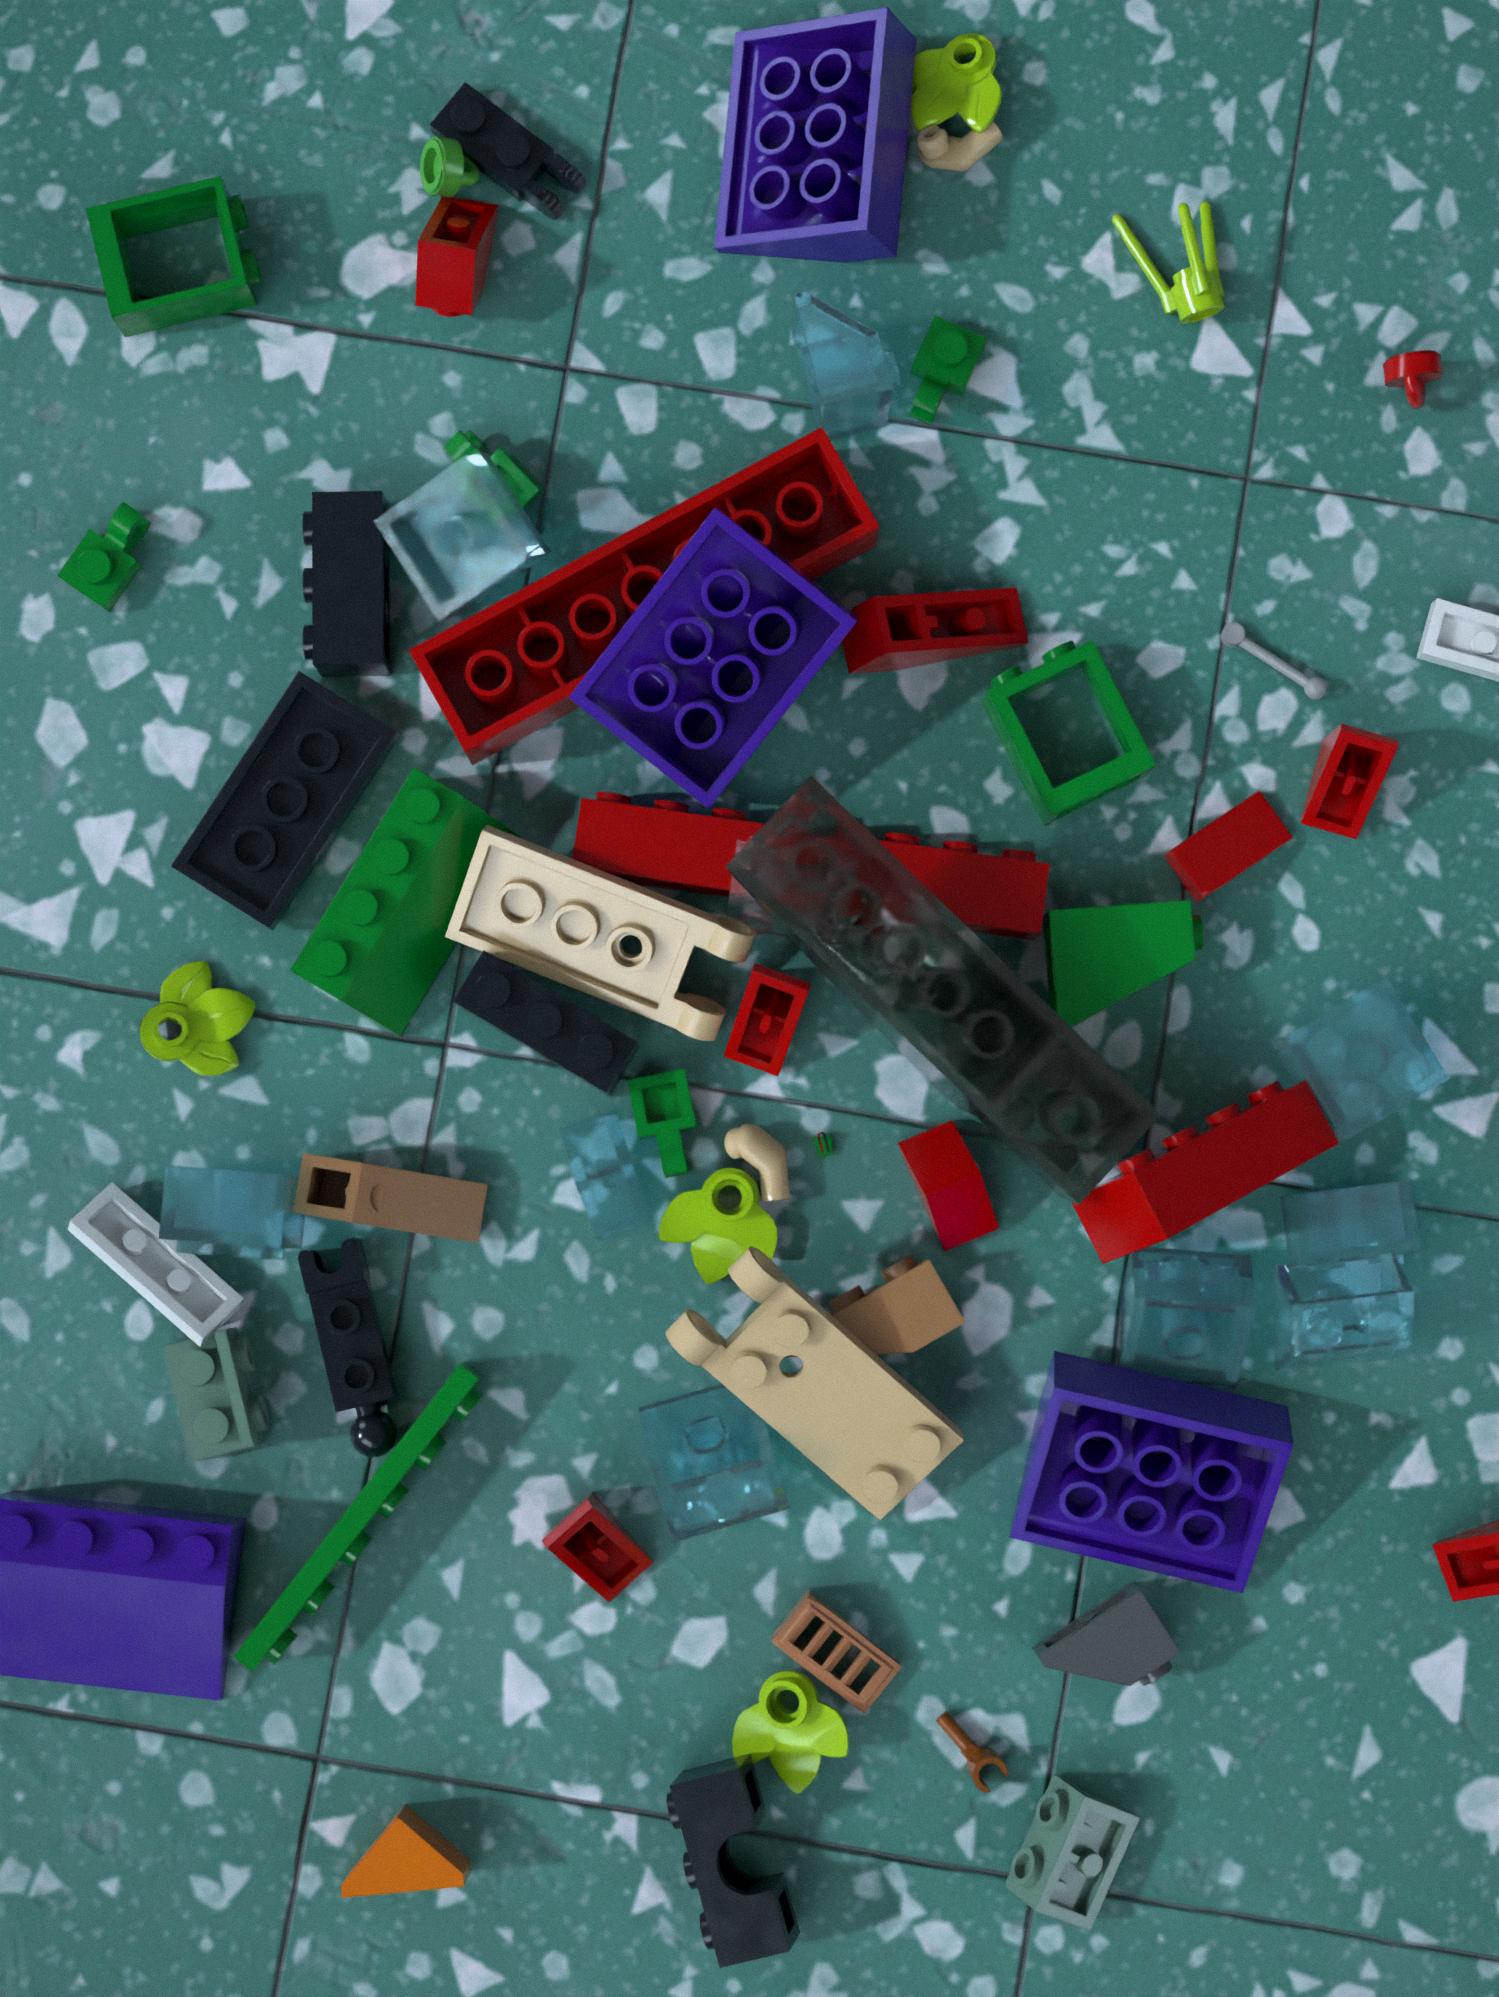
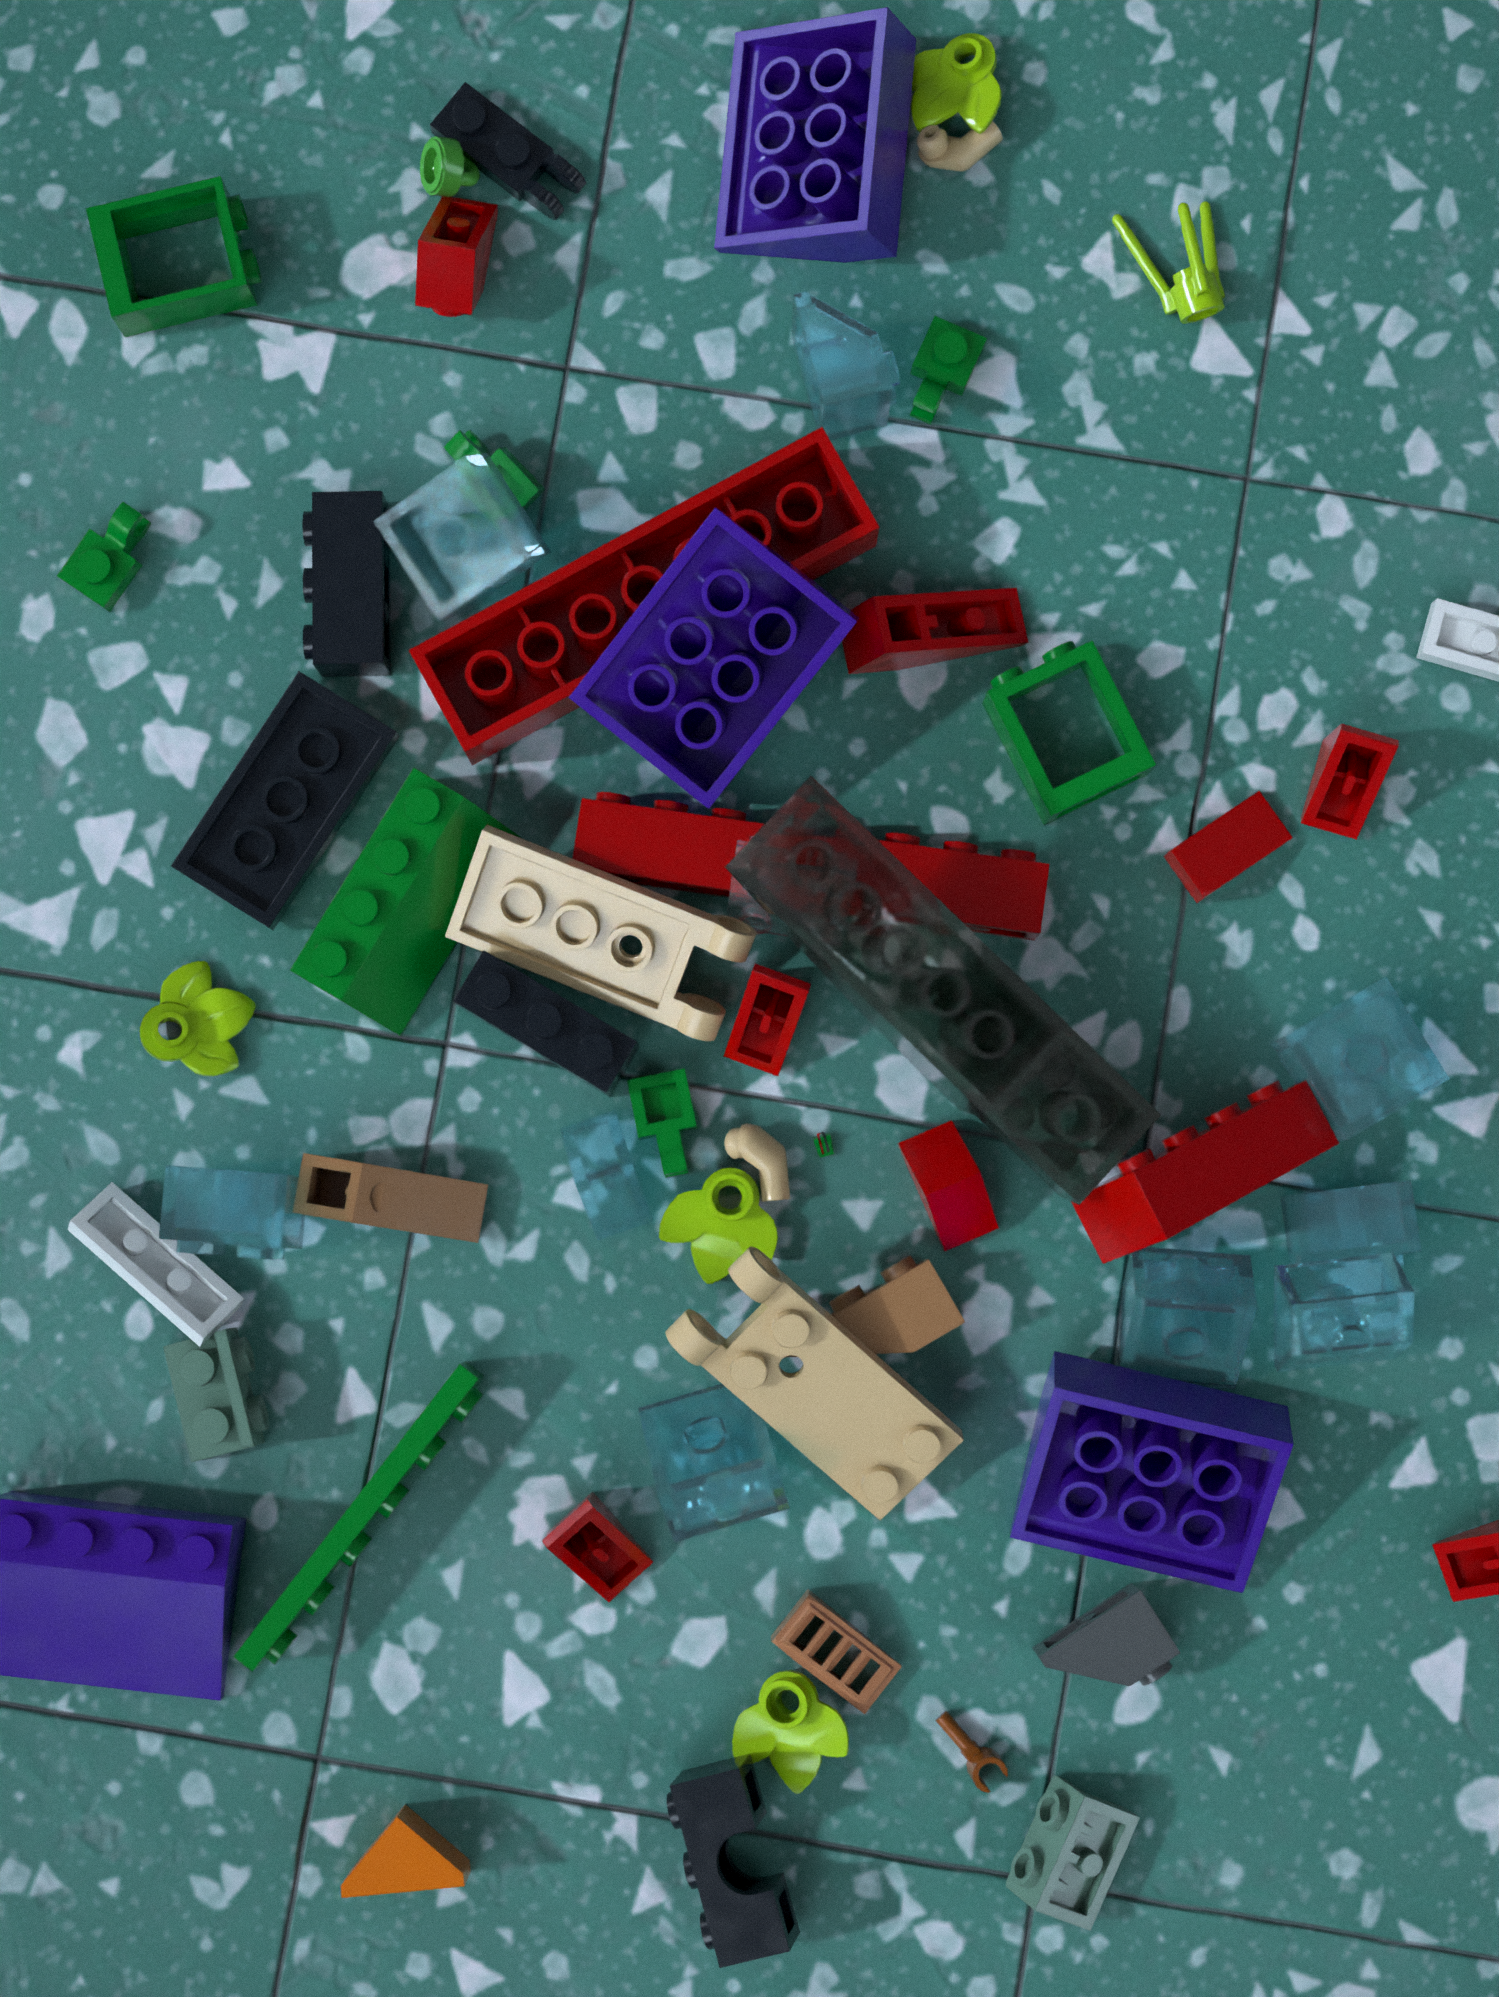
black plate [298,1238,397,1458] -> none
green slope [1042,900,1203,1033] -> none
light grey hinge [1221,622,1327,699] -> none
red tile [1383,350,1443,409] -> none

